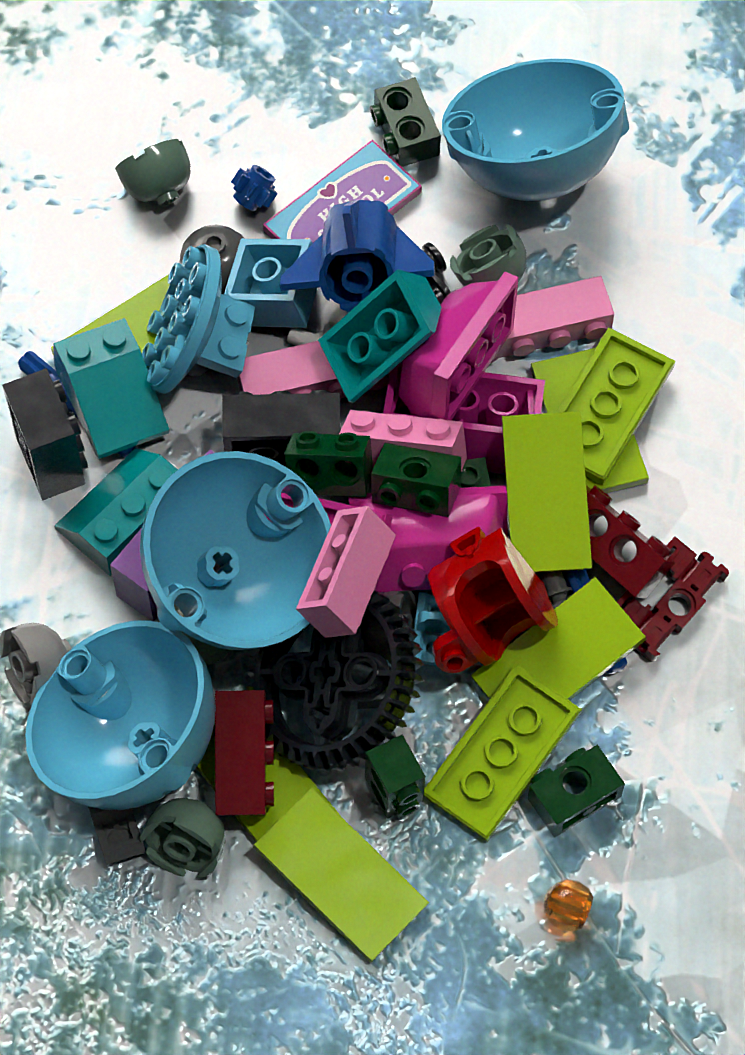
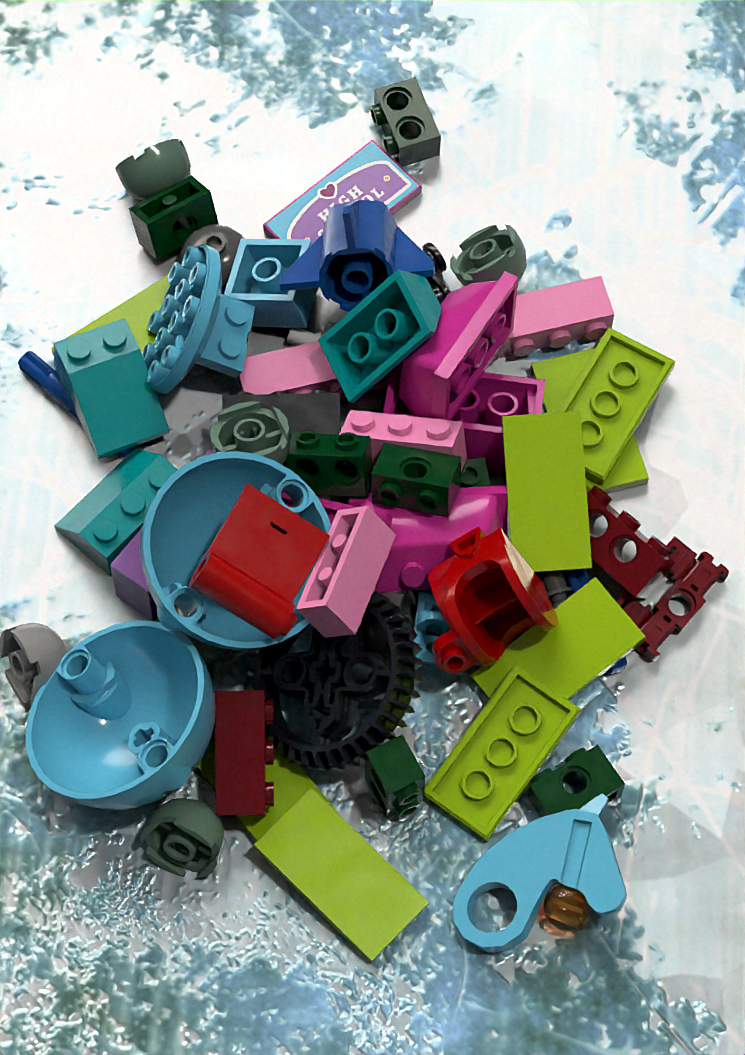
black brick [2,368,88,501] -> none
dark grey slope [88,806,145,865] -> none
blue gear [231,164,278,211] -> none
medium azure piece [442,58,629,201] -> none
none -> dark green brick [129,175,219,260]
none -> red door [188,484,330,639]
none -> sand green cylinder [210,401,290,465]
none -> medium azure animal [453,793,627,953]

